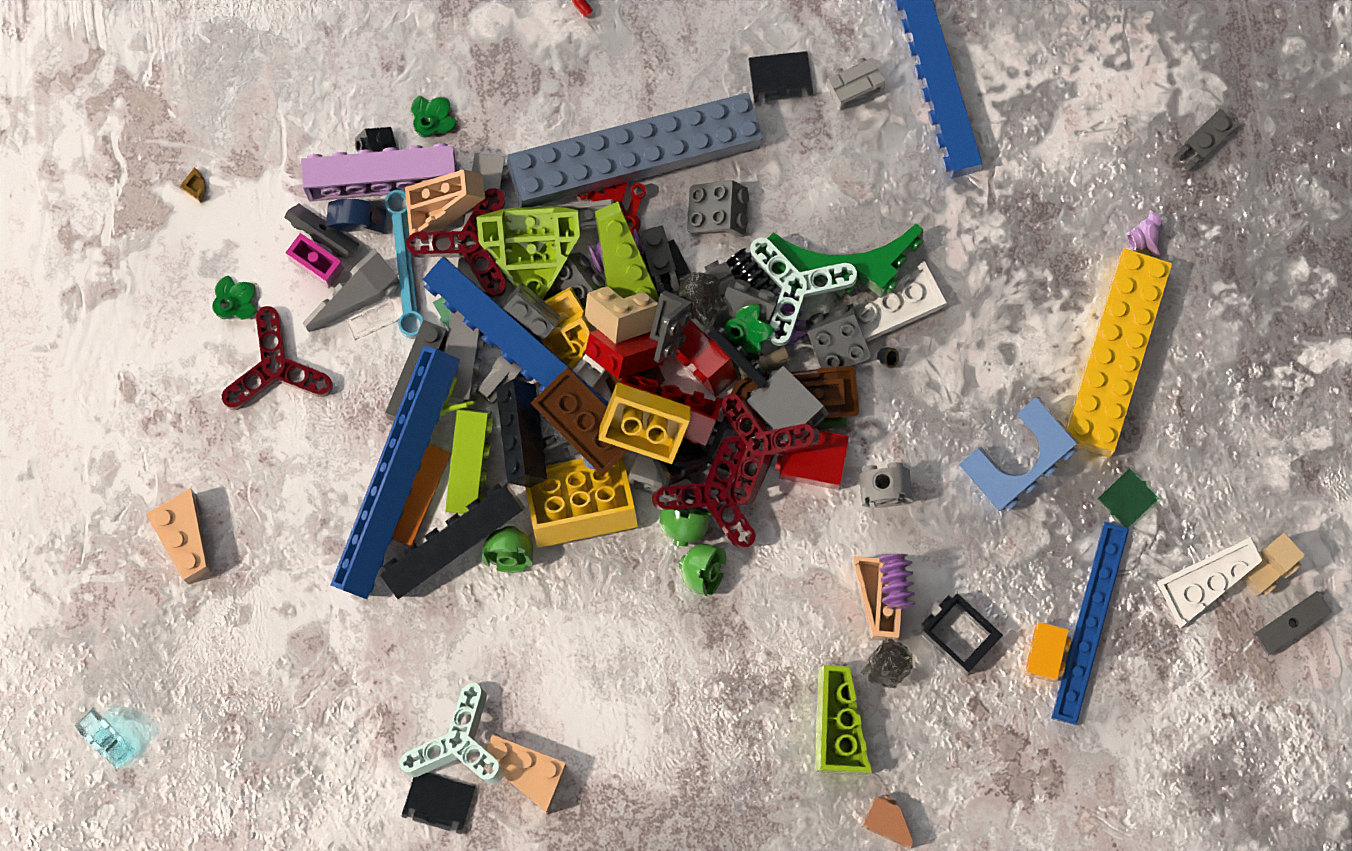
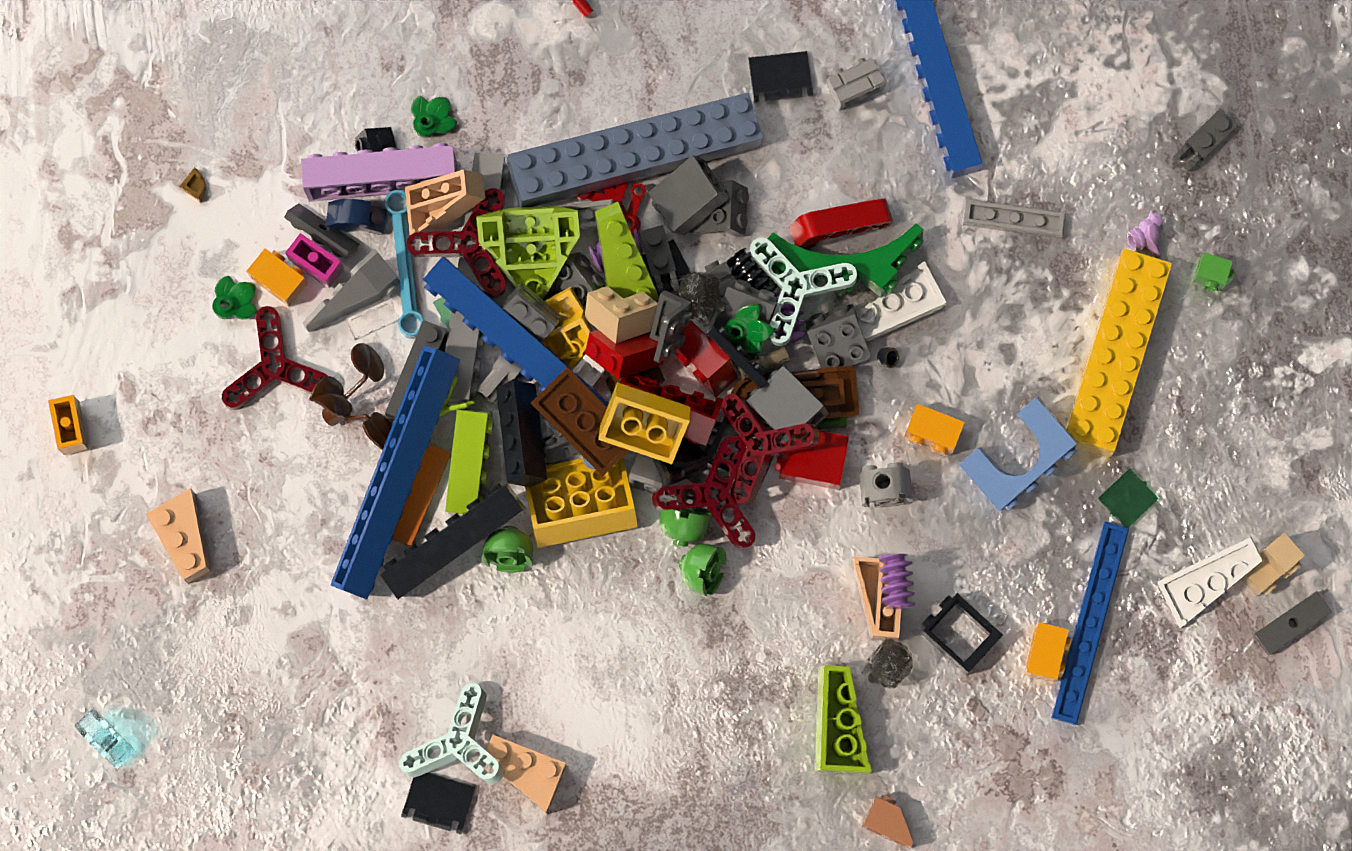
none -> light orange brick [48,395,89,455]
none -> light orange brick [246,248,307,307]
none -> reddish brown plant [309,343,392,451]
none -> dark grey brick [648,155,729,235]
none -> red beam [789,198,894,250]
none -> light orange brick [904,404,965,456]
none -> light grey tile [963,199,1066,239]
none -> bright green brick [1192,252,1234,291]

